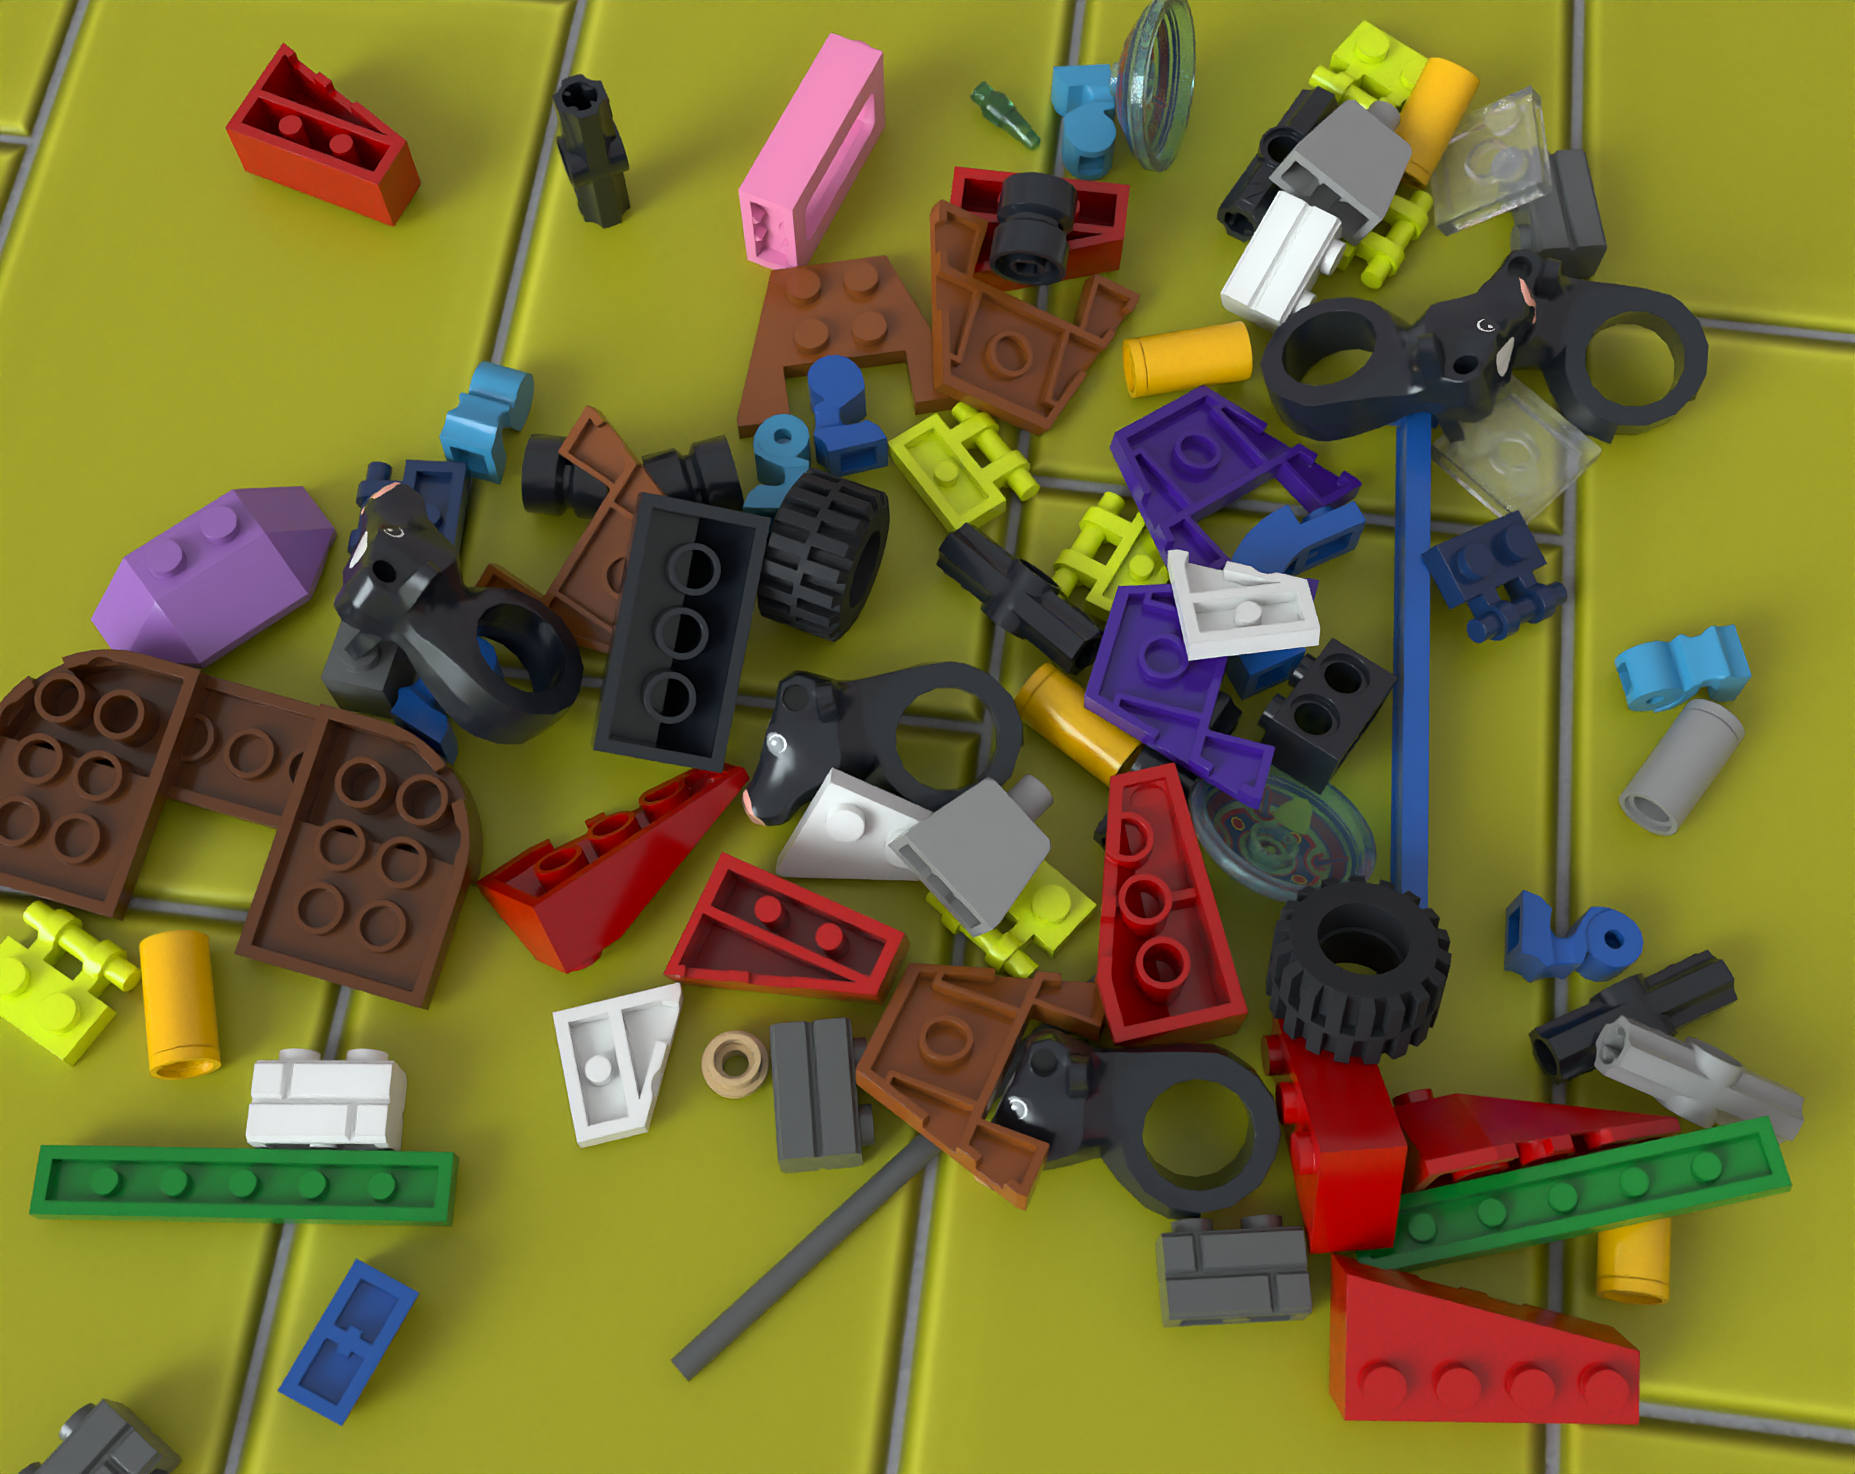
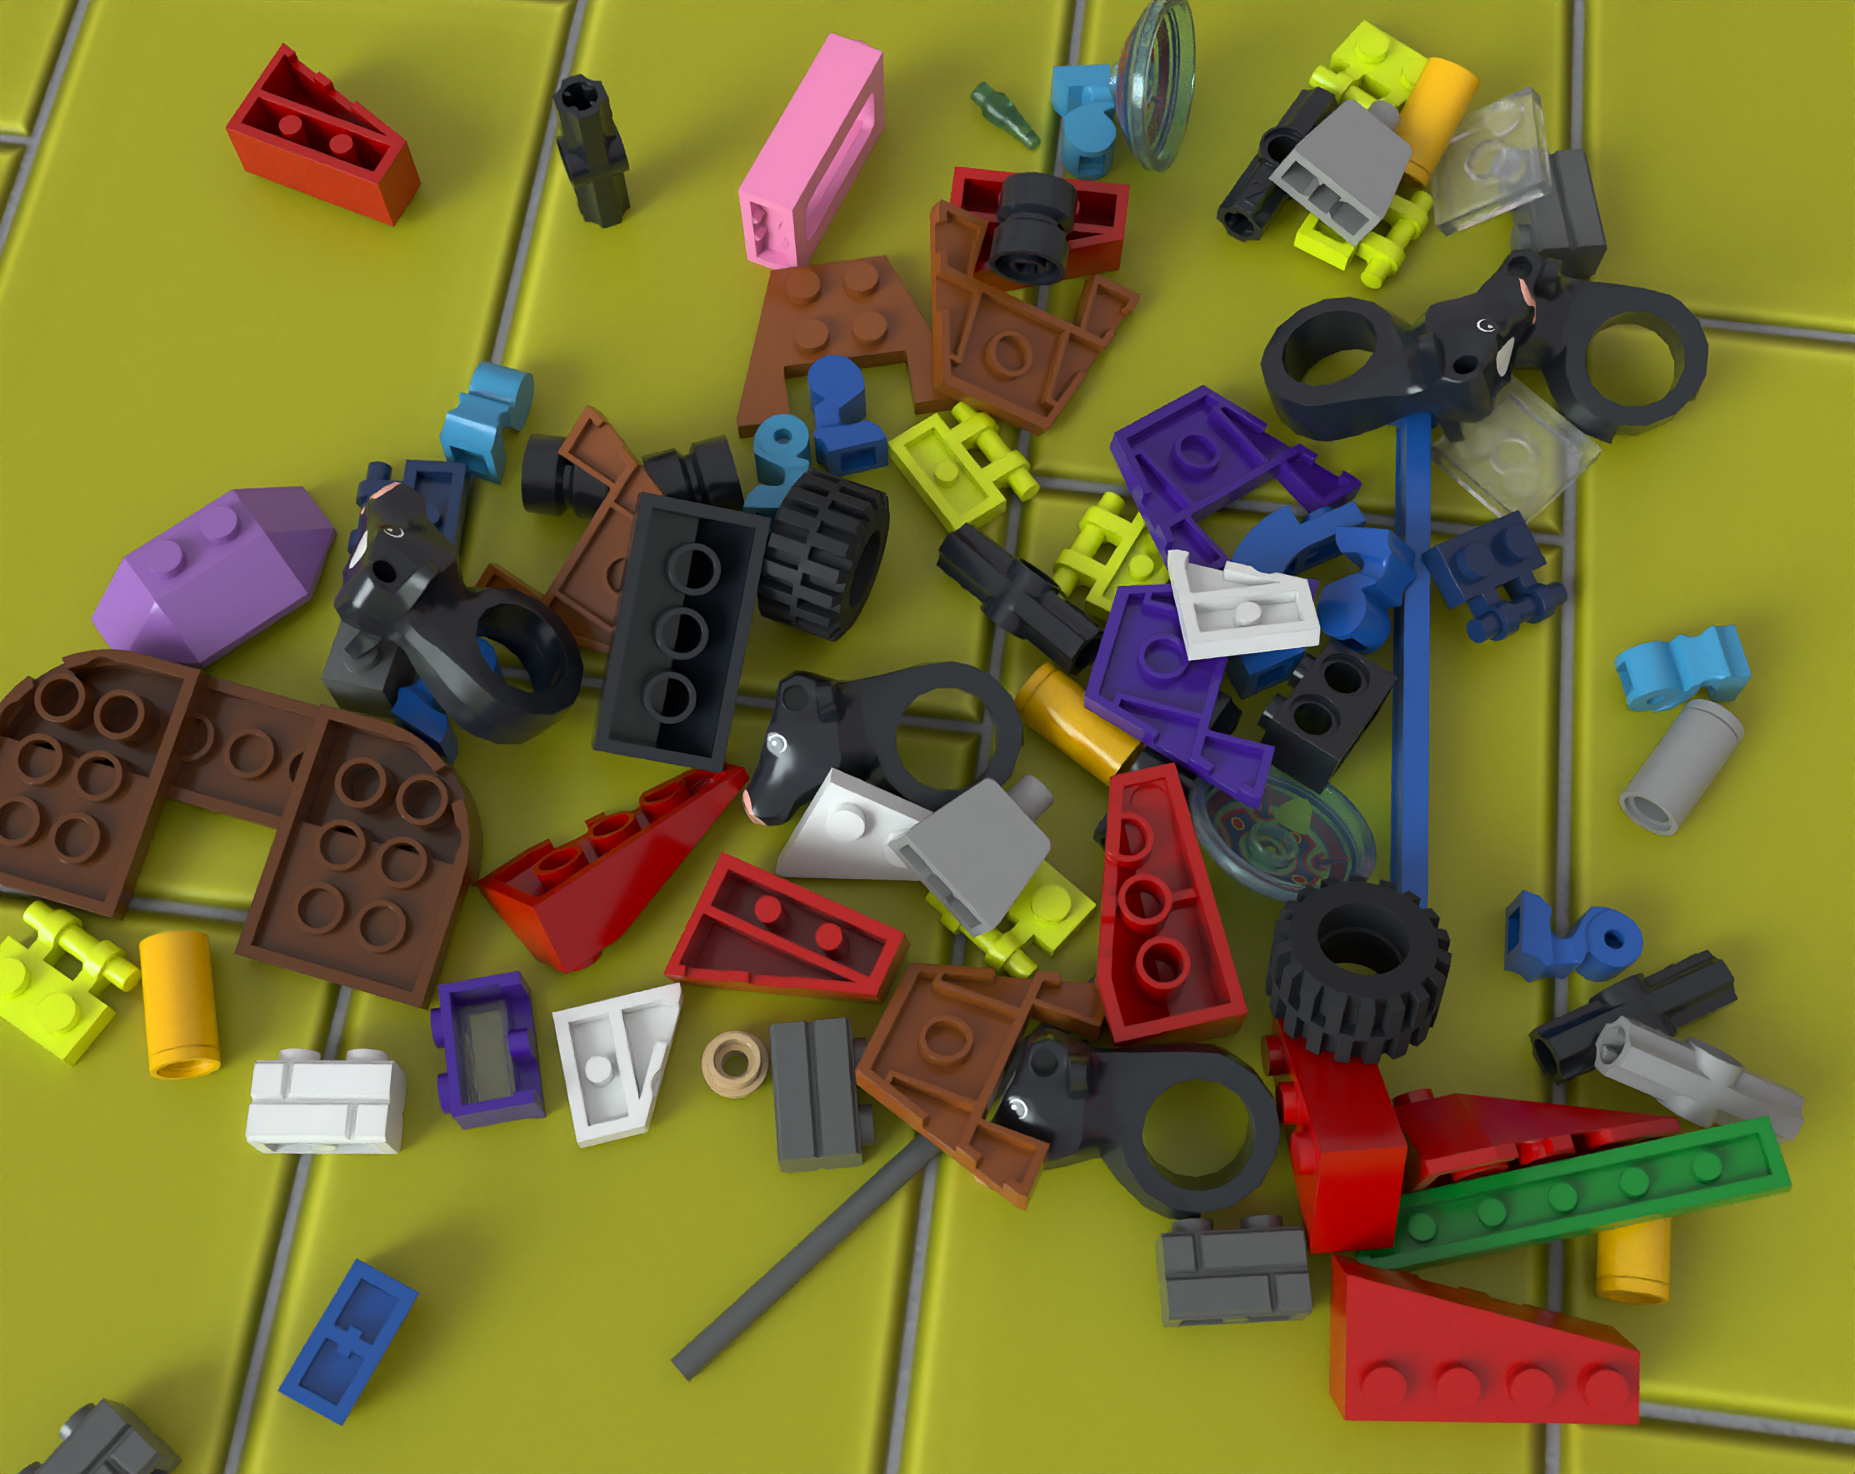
green plate [29,1145,459,1226] -> none
yellow pin [1122,321,1252,399] -> none
white brick [1220,190,1346,334] -> none
none -> dark purple window [430,971,546,1130]
none -> blue leg [1317,526,1418,655]

